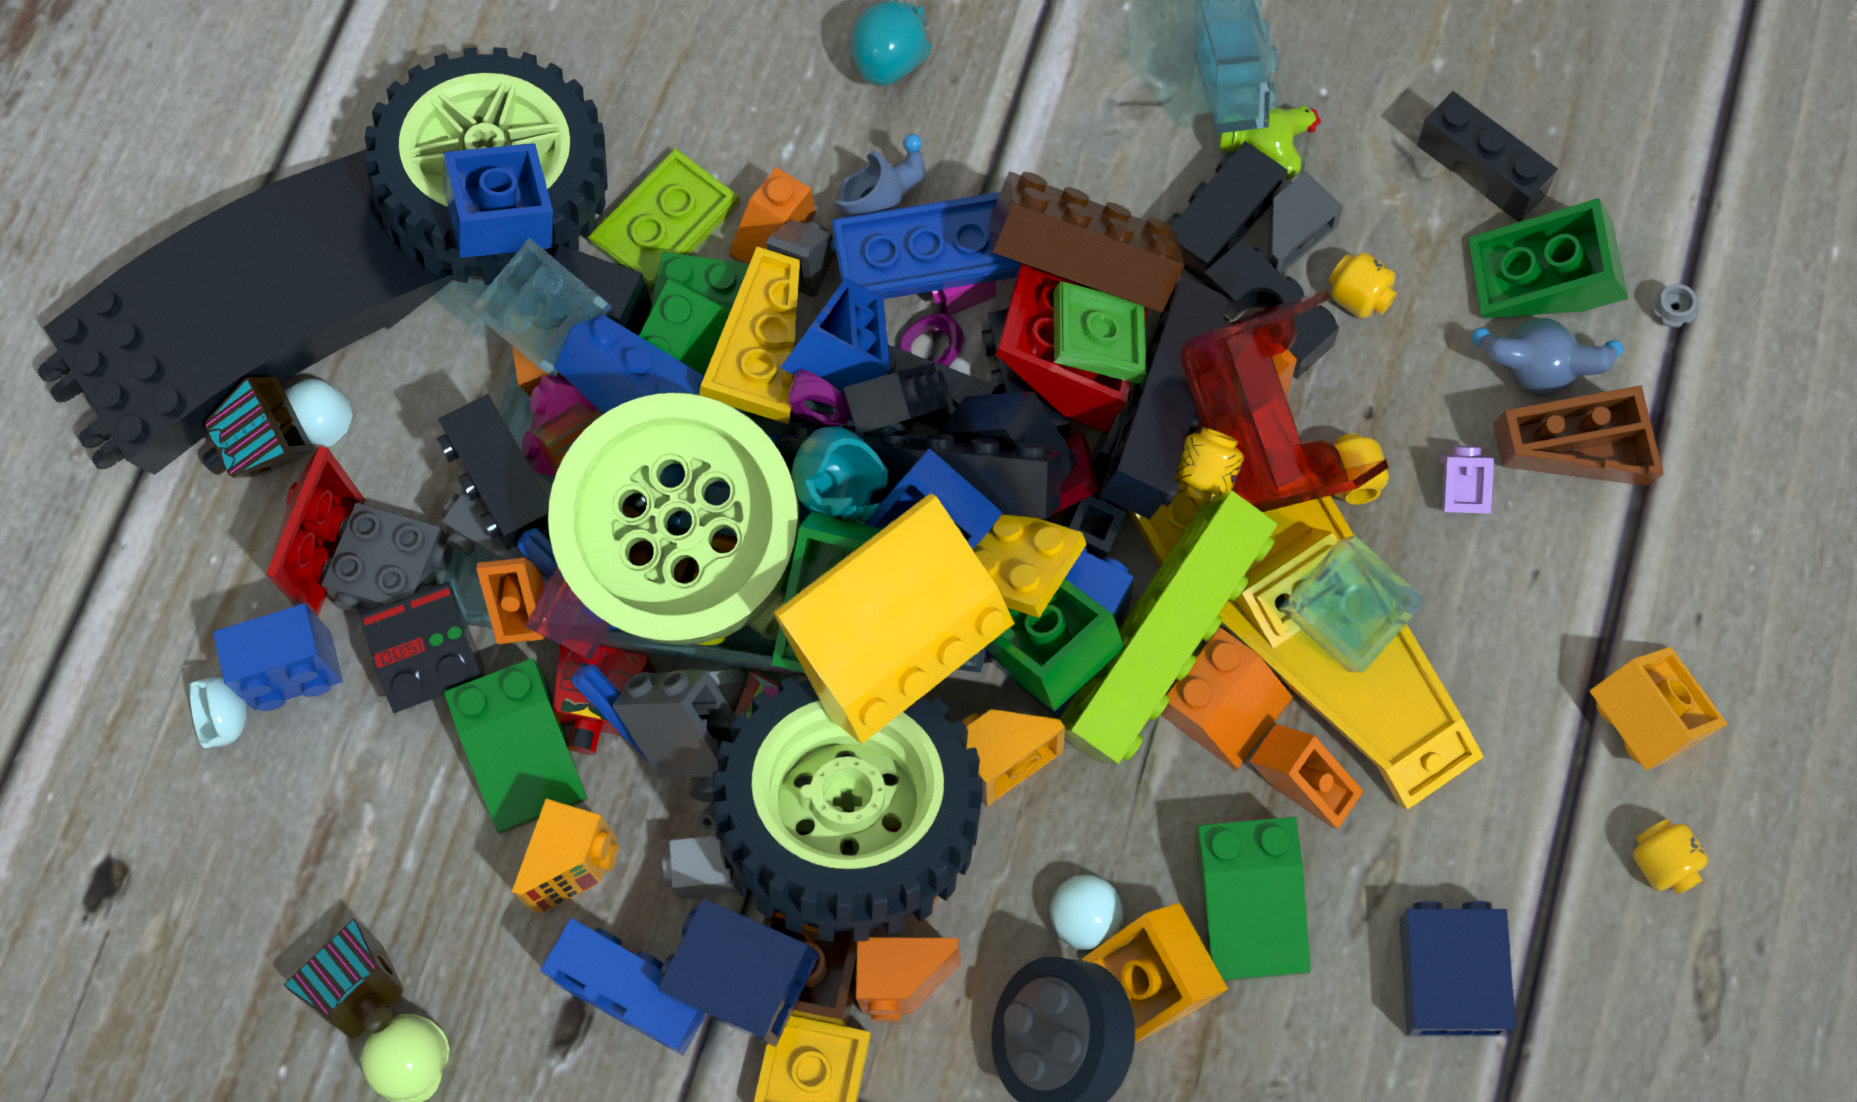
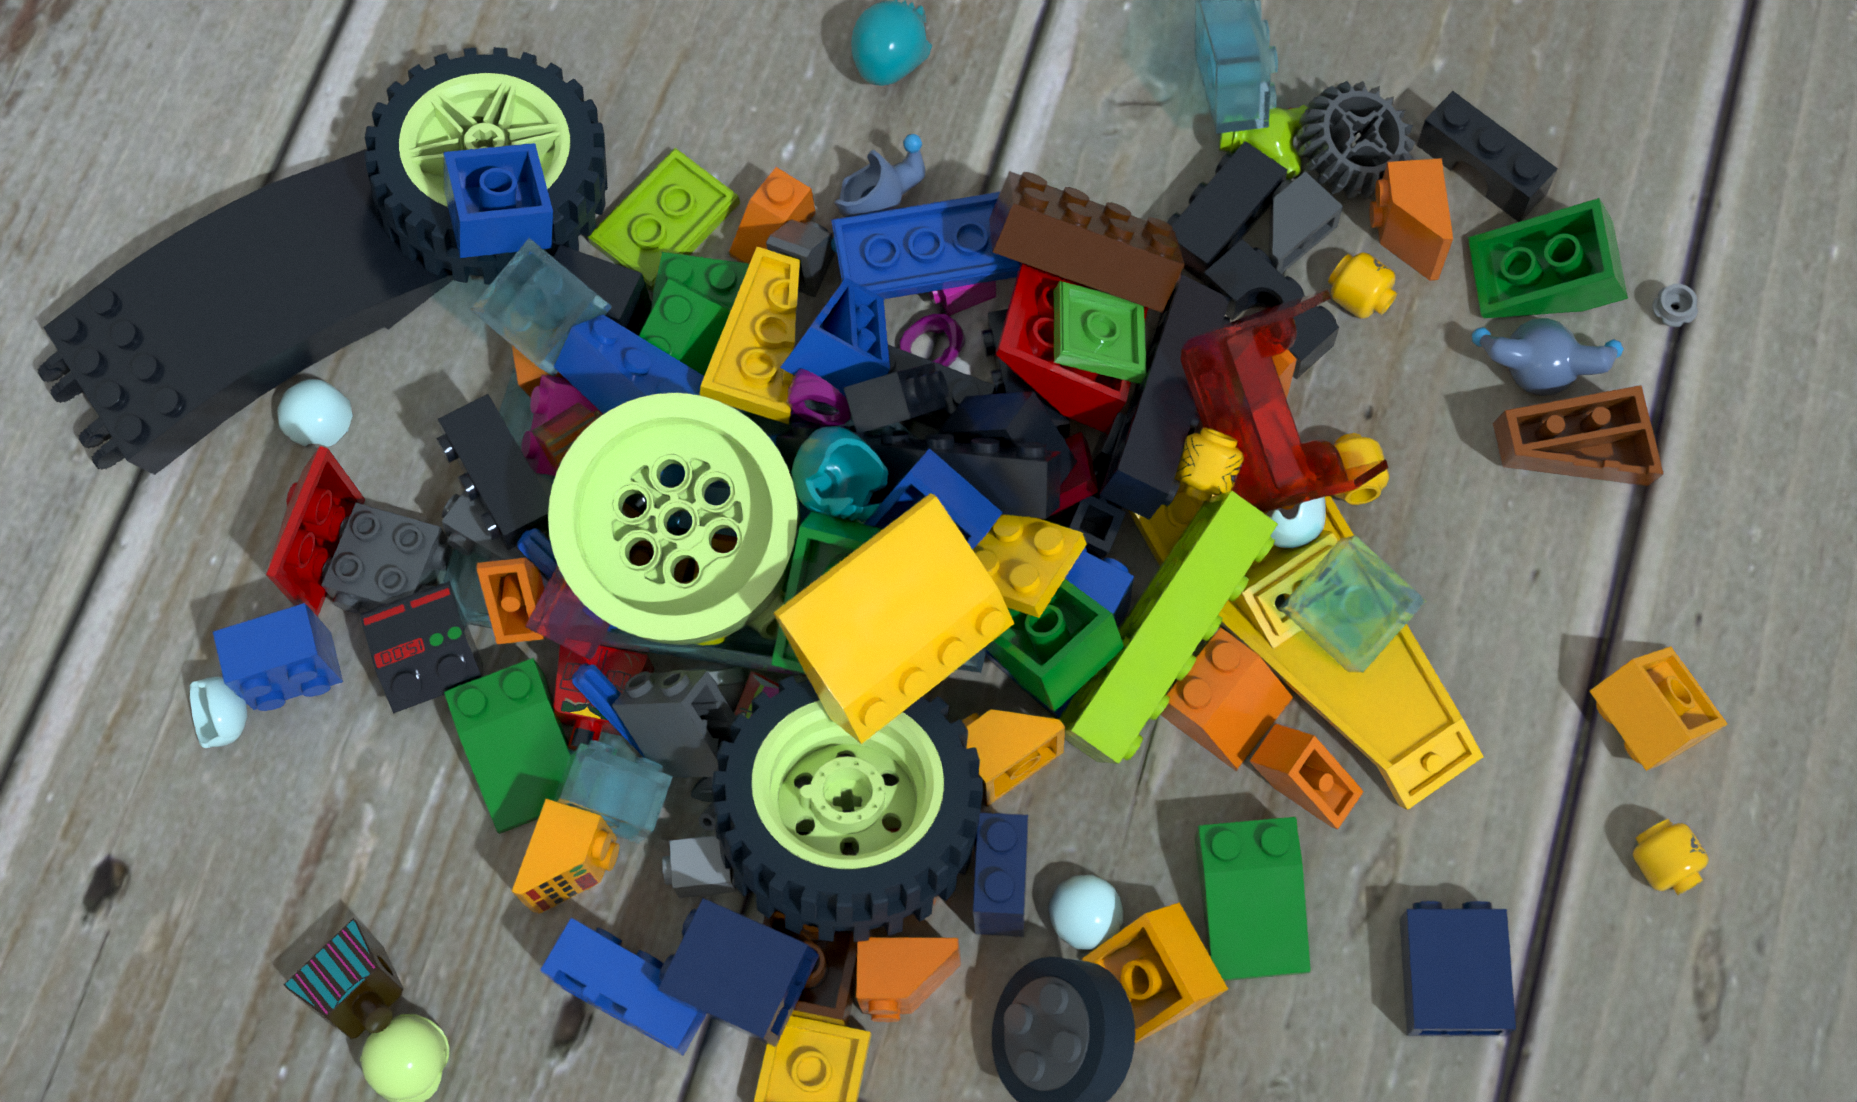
dark brown torso [203,377,314,478] -> none
lavender bracket [1440,446,1494,514] -> none
none -> clear light blue brick [553,740,673,844]
none -> dark blue brick [973,813,1028,937]
none -> light aqua hair [1265,492,1326,548]
none -> dark grey gear [1295,81,1415,199]
none -> orange slope [1369,158,1453,281]

